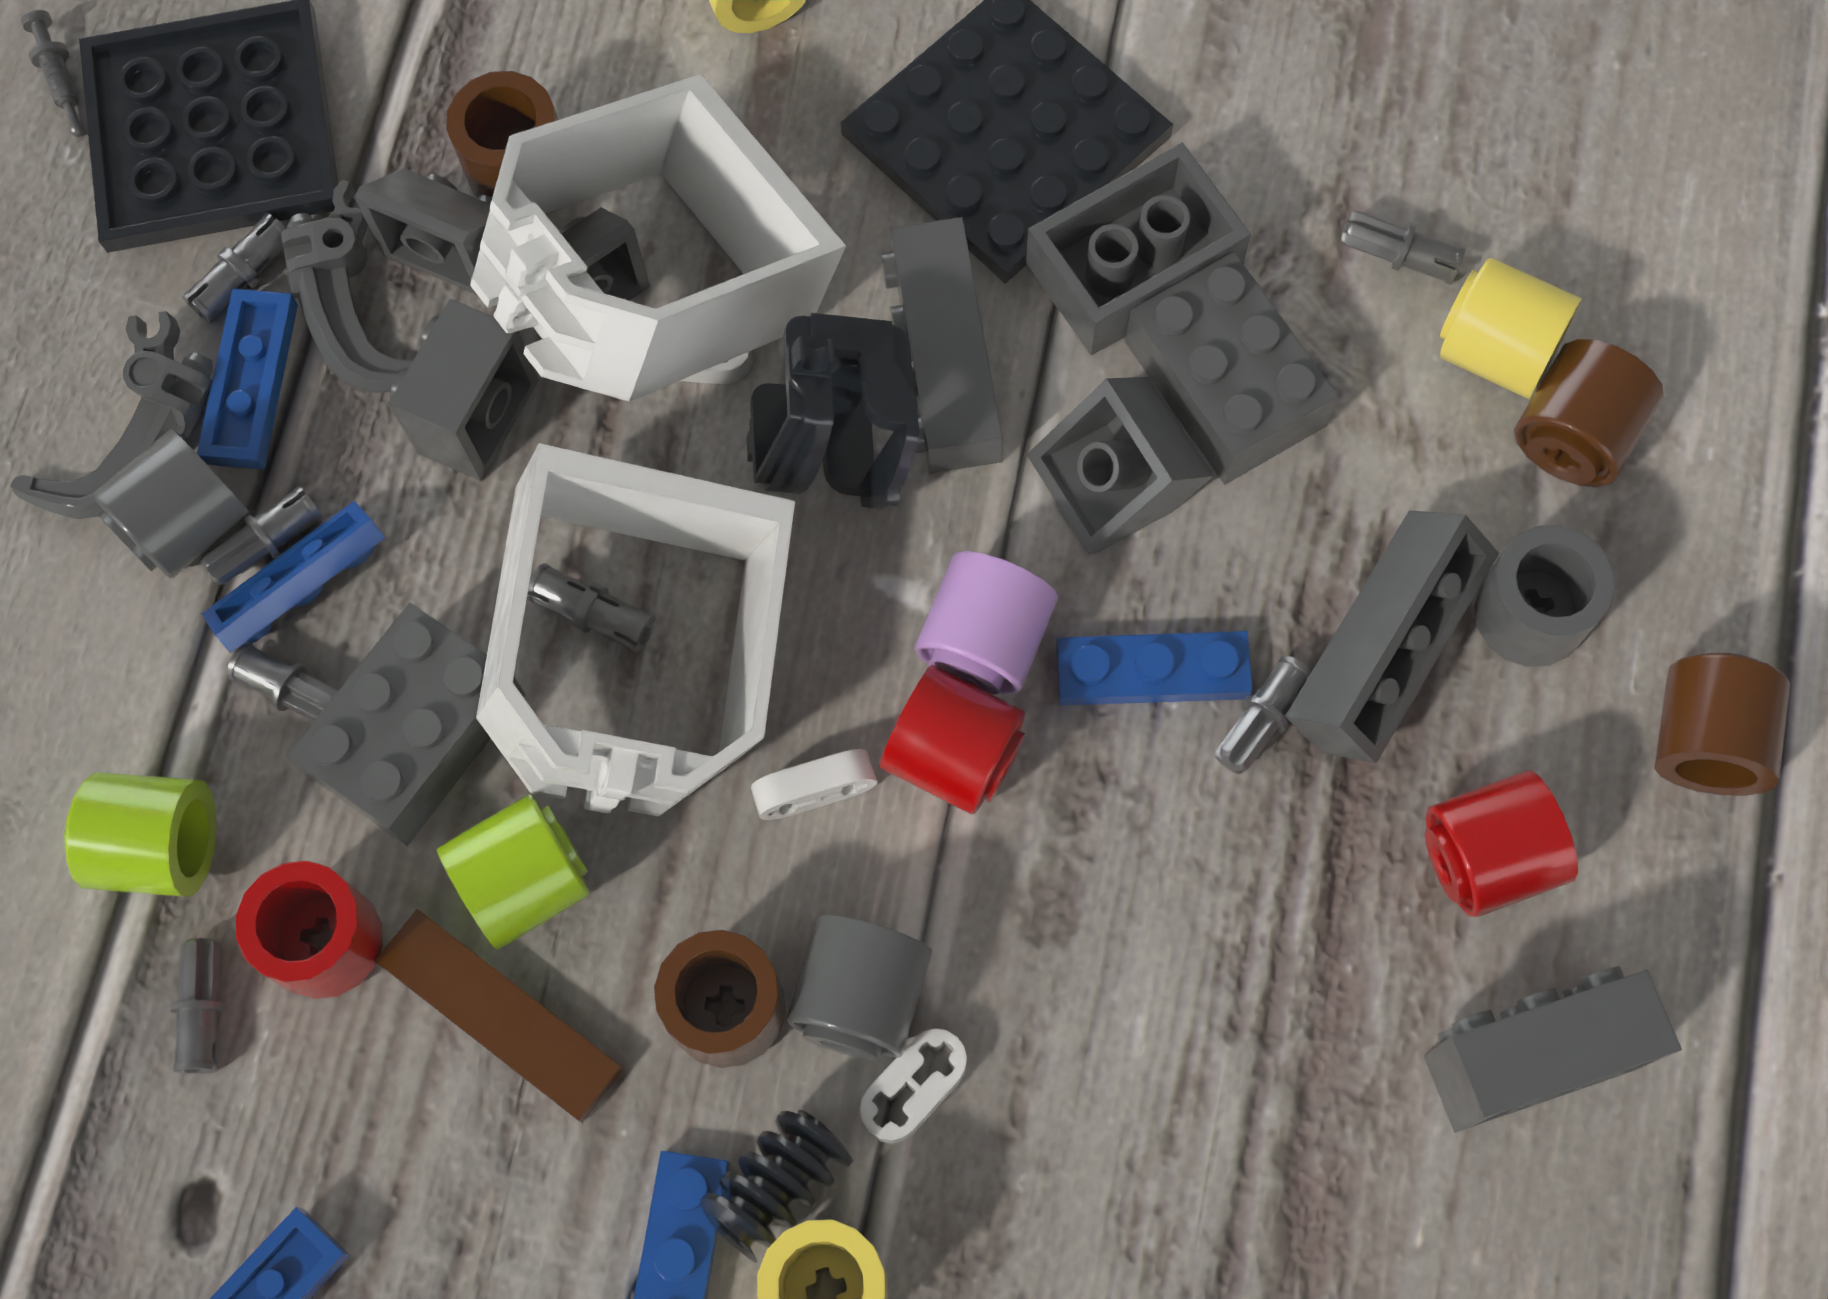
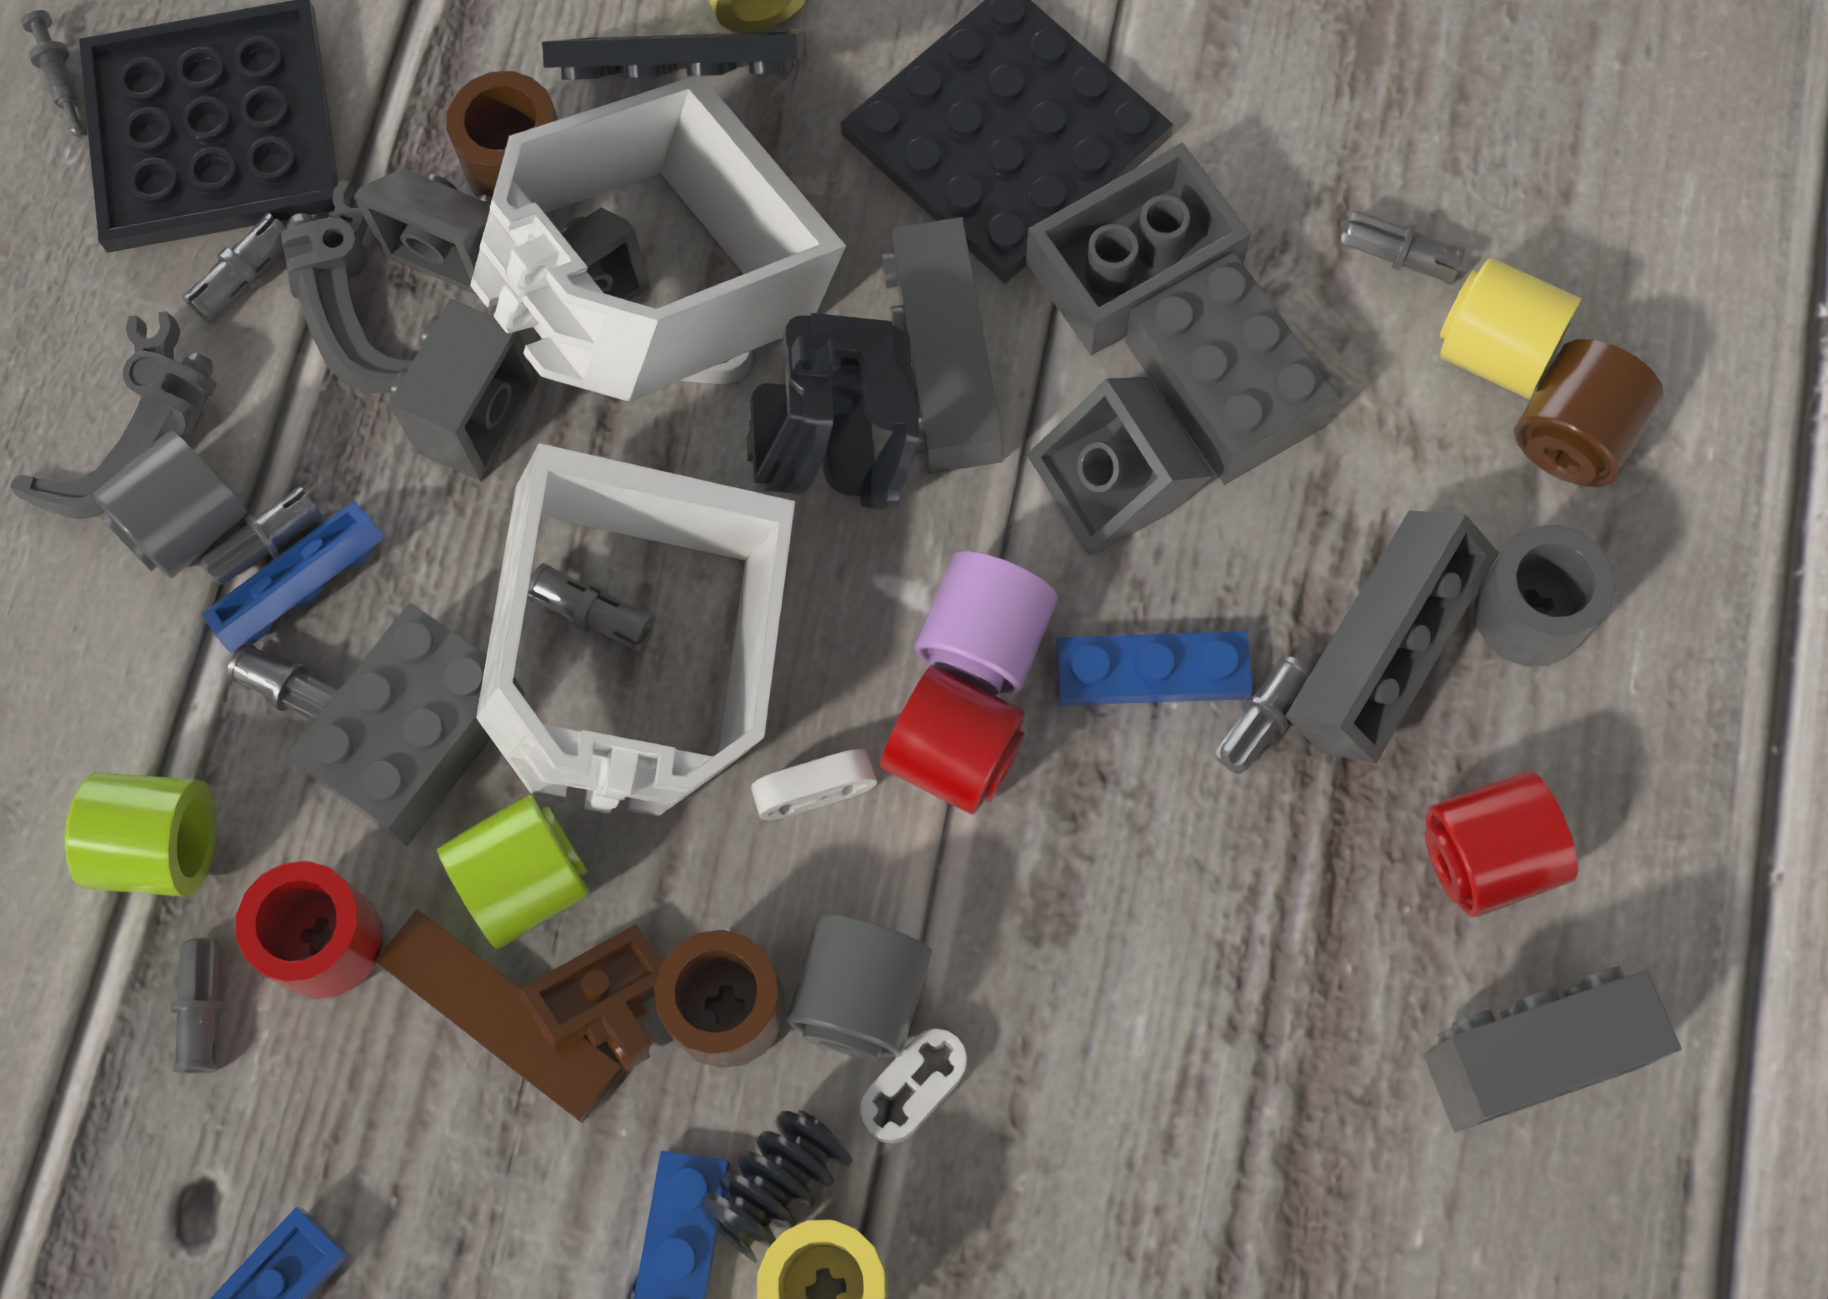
blue plate [197,289,298,470] -> none
reddish brown piece [1654,653,1790,796] -> none
none -> reddish brown hinge [519,924,662,1071]
none -> black plate [542,31,806,80]

